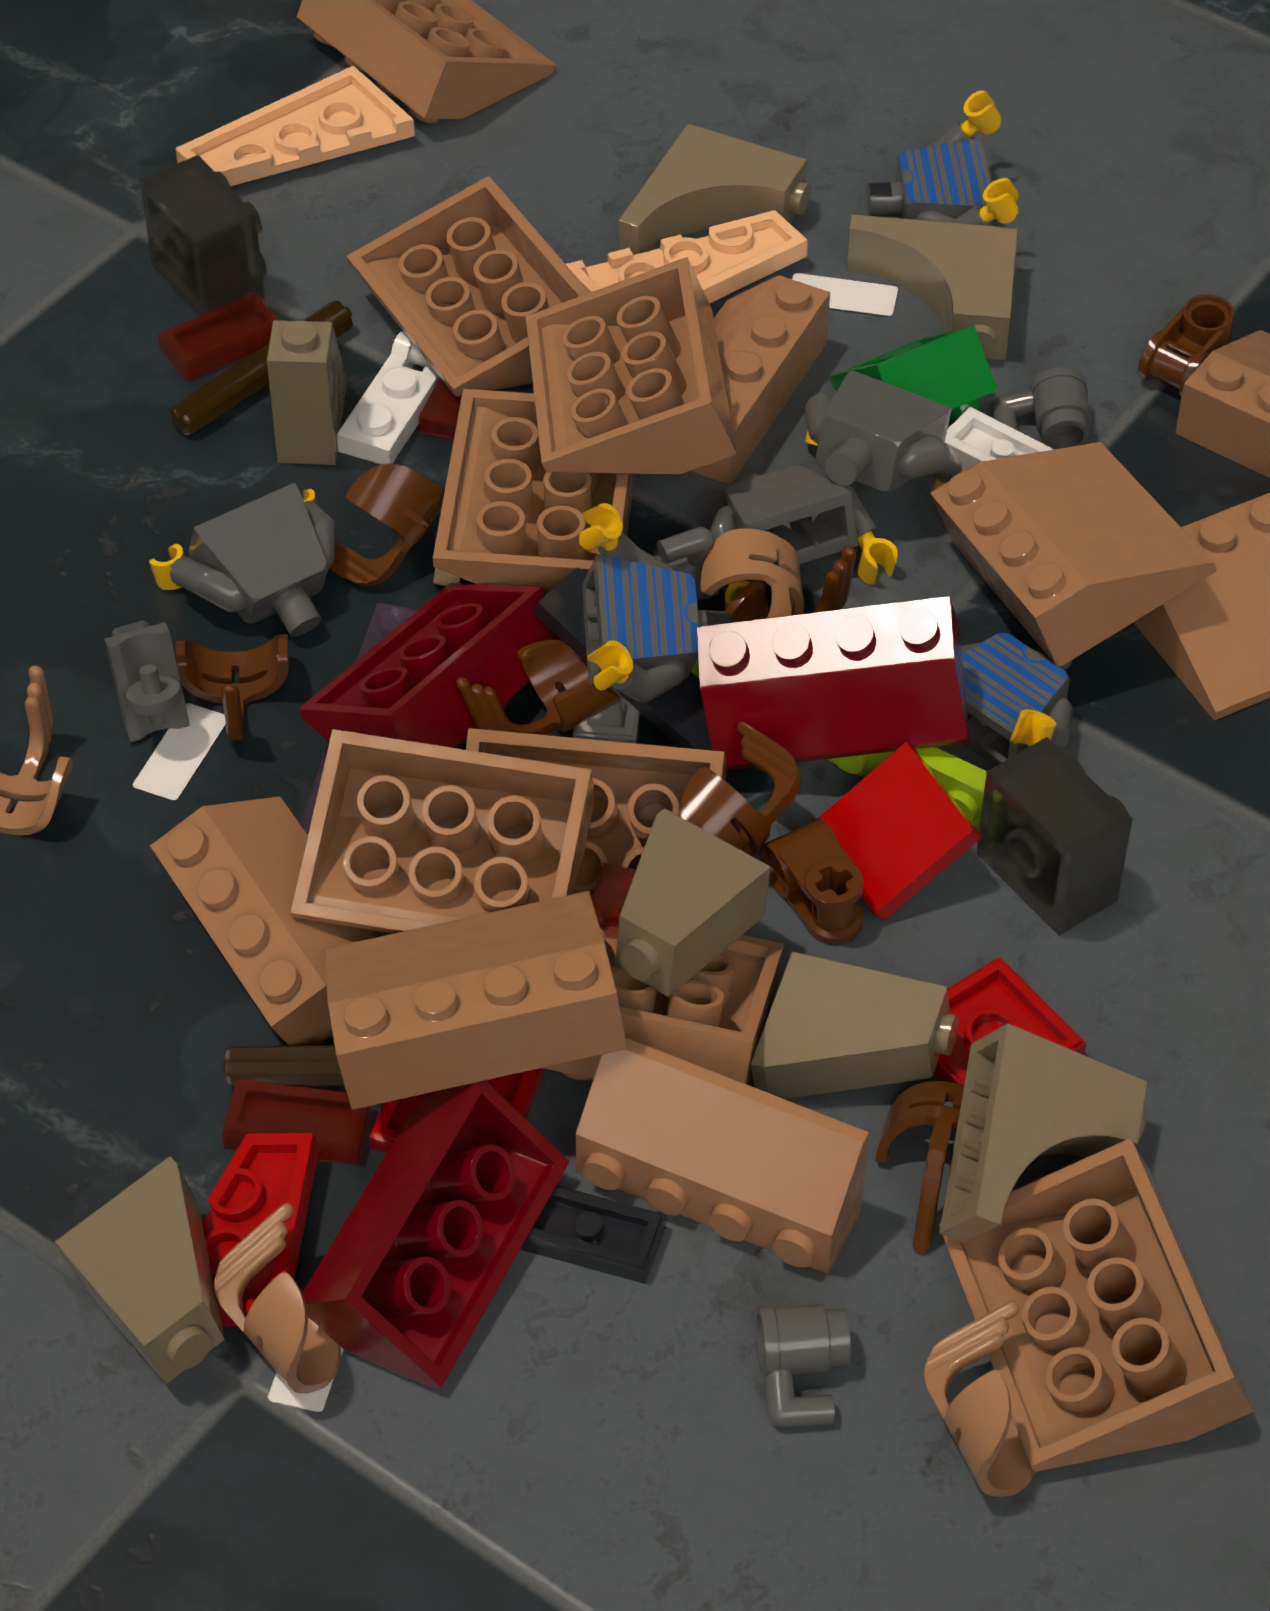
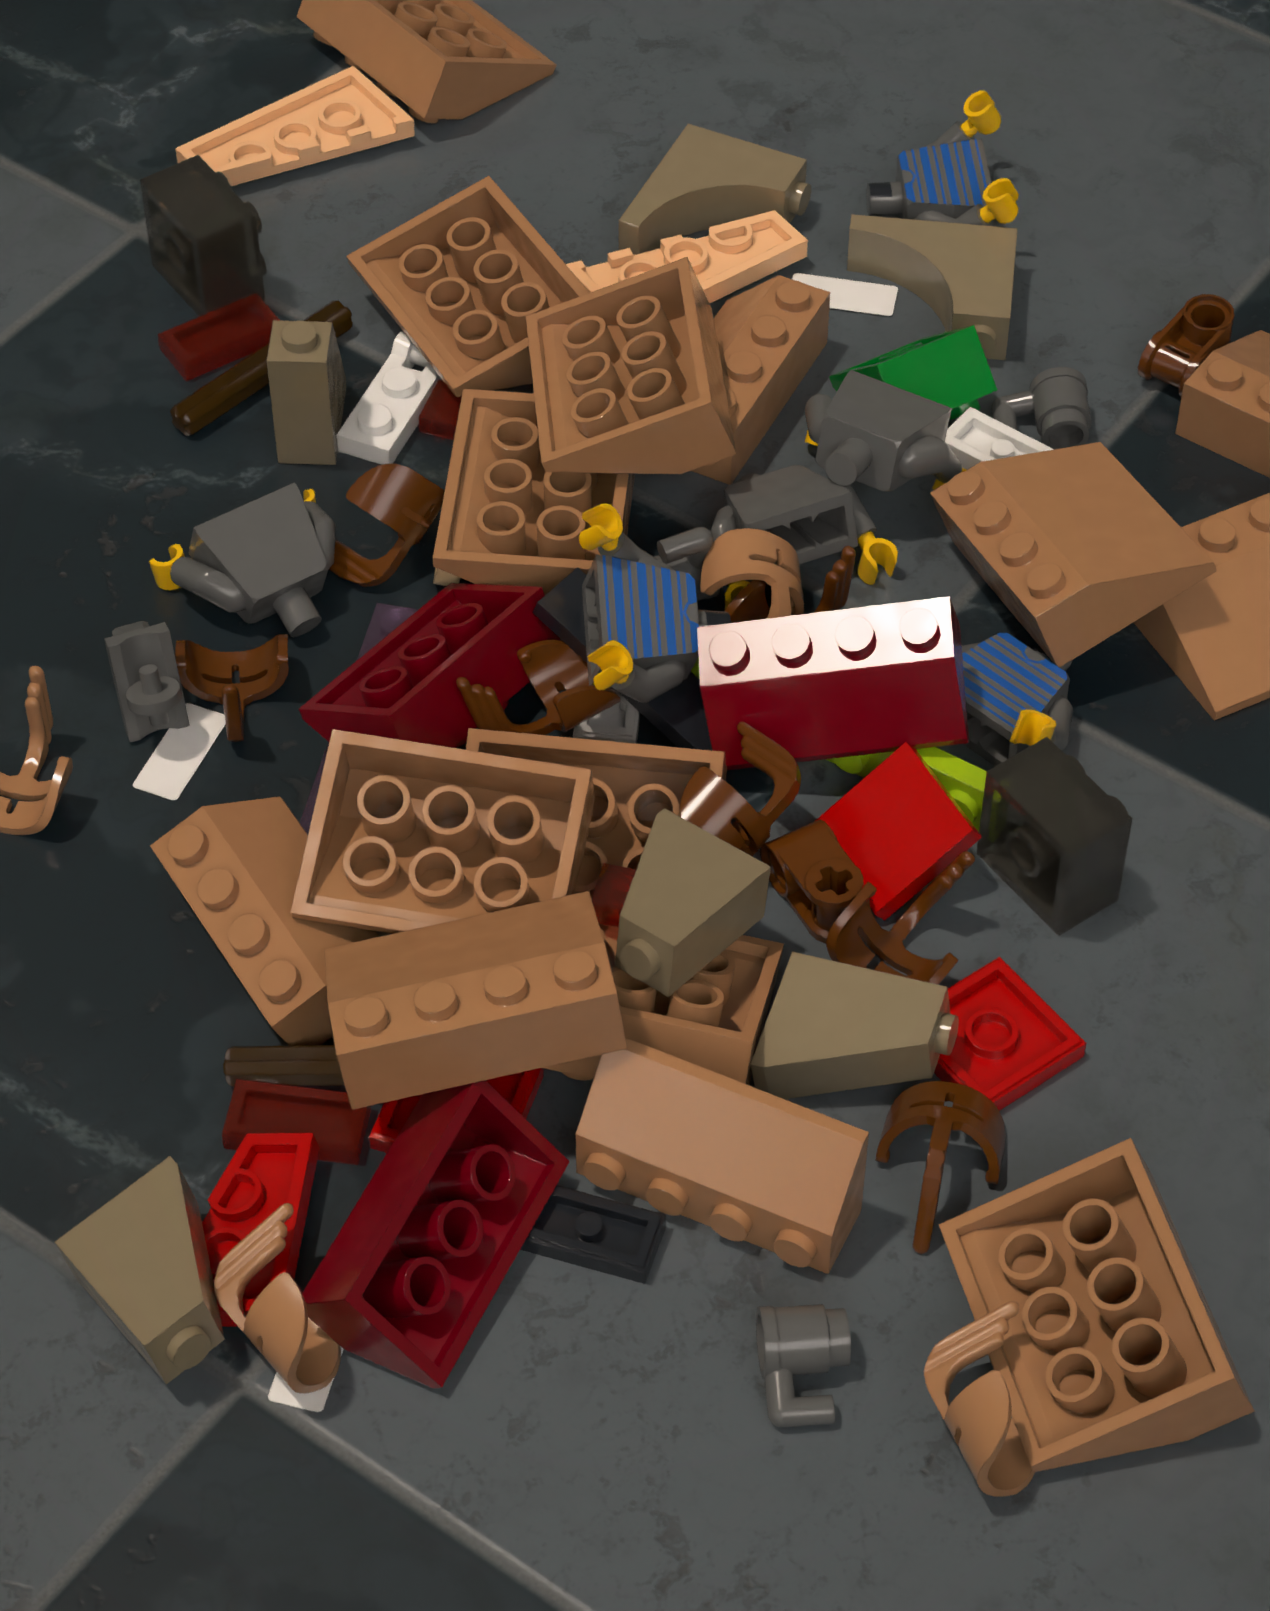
dark tan arch [939,1023,1147,1243] -> none
none -> reddish brown helmet [826,851,975,985]

